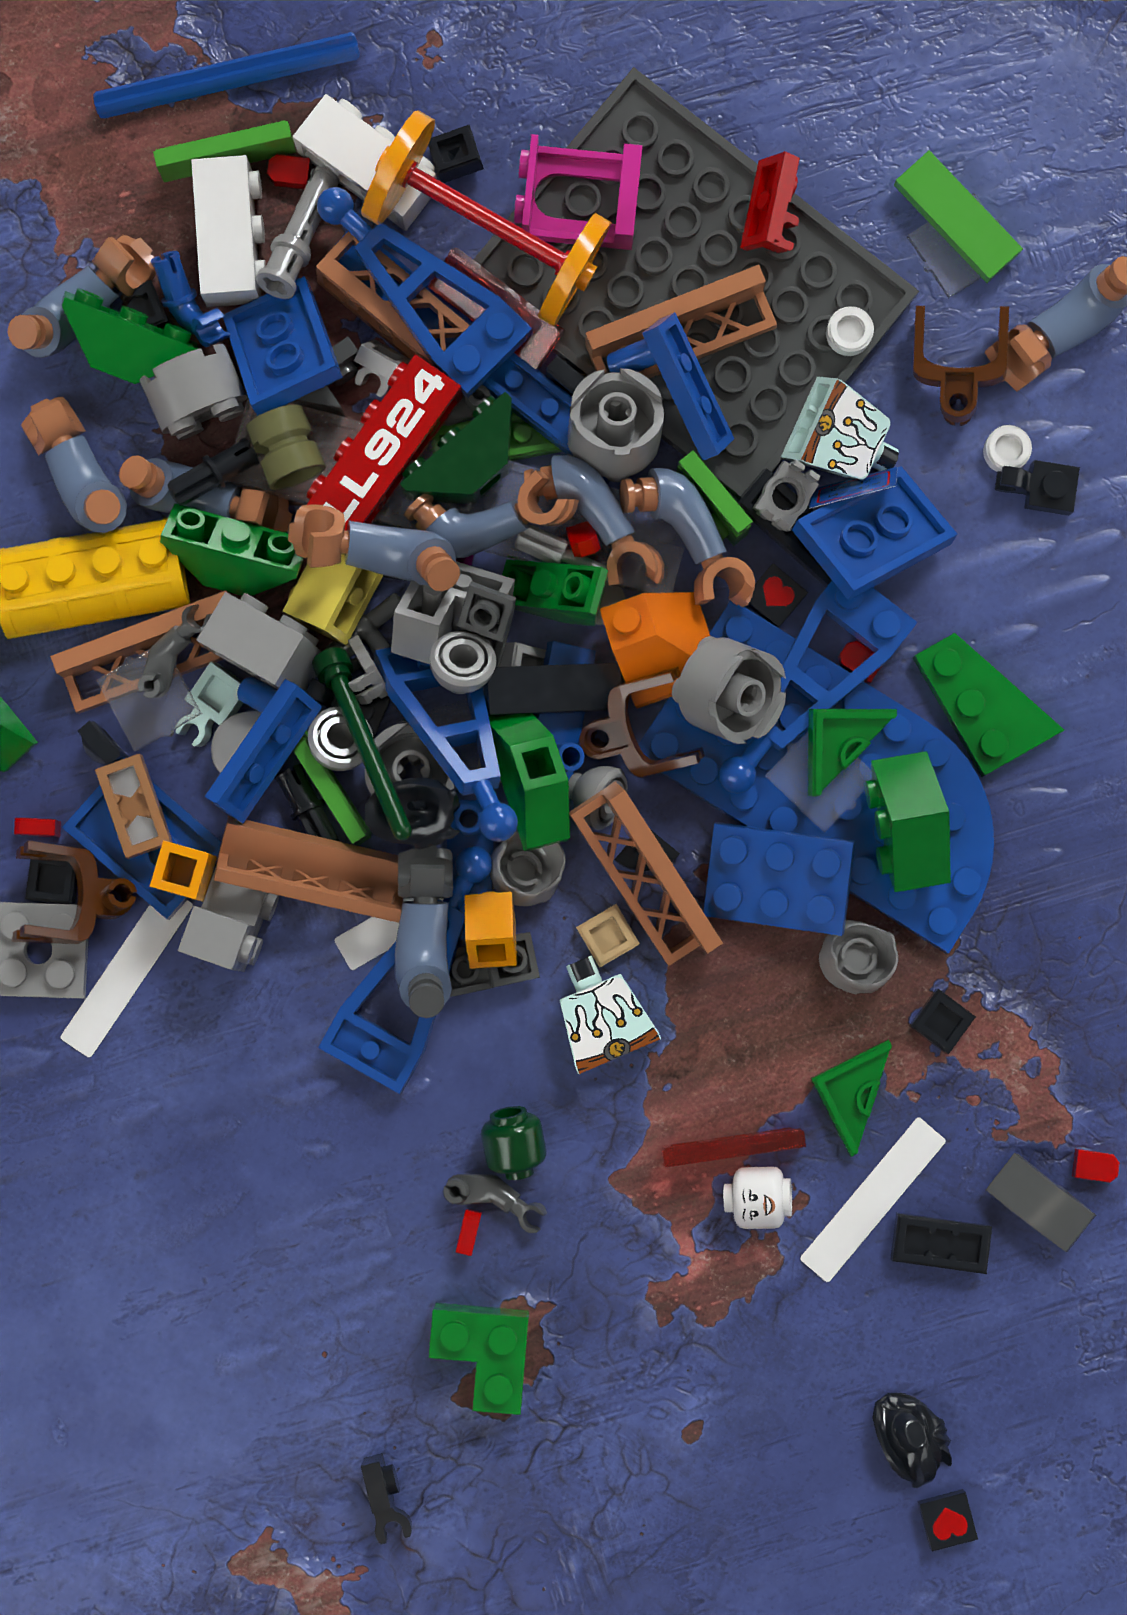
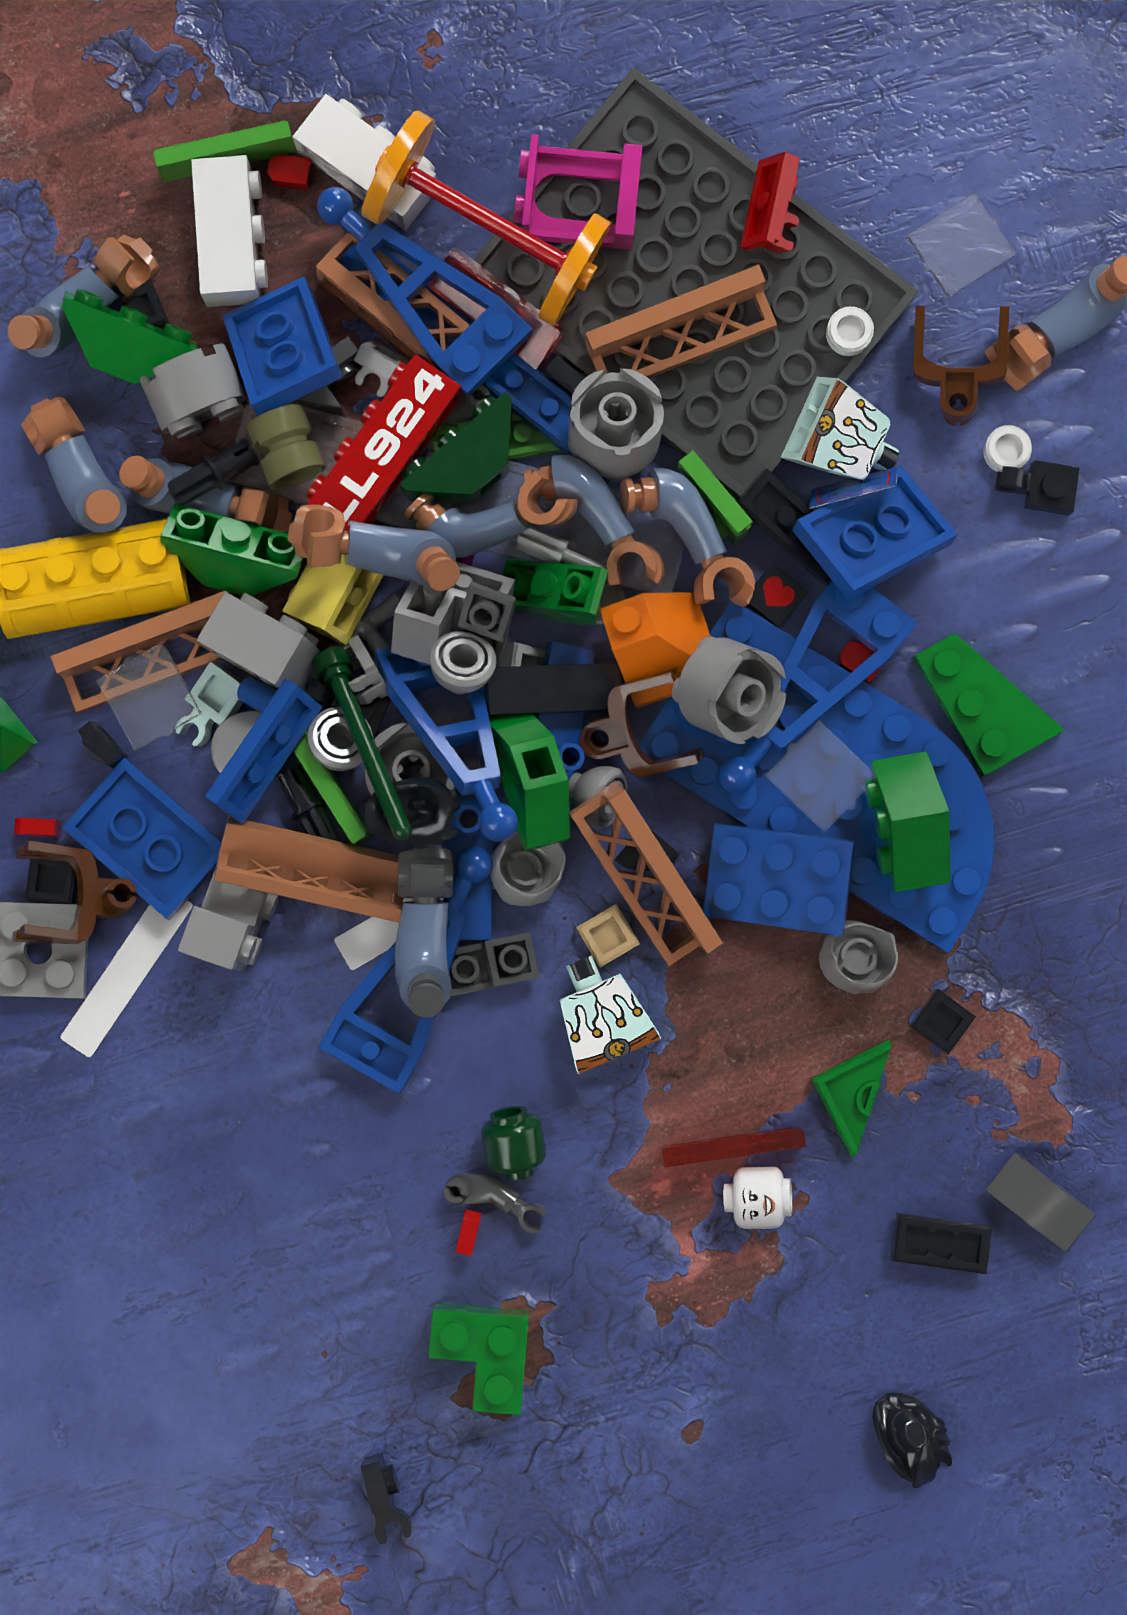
blue axle [93,32,360,119] -> none
medium nougat piece [95,753,173,859] -> none
dark grey arm [138,604,212,698] -> none
blue piece [150,251,231,347] -> none
light orange brick [150,840,217,902] -> none
light grey pin [256,167,339,299] -> none
black tile [428,125,484,183] -> none
light orange brick [465,892,517,969] -> none
red piece [566,521,601,558] -> none
blue piece [607,312,735,461] -> none
light grey piece [752,459,820,532] -> none
white sticker [800,1118,946,1282] -> none
green tile [808,709,897,797] -> none
bright green tile [894,150,1023,283] -> none
black tile [917,1489,978,1552] -> none
red piece [1072,1148,1120,1183] -> none

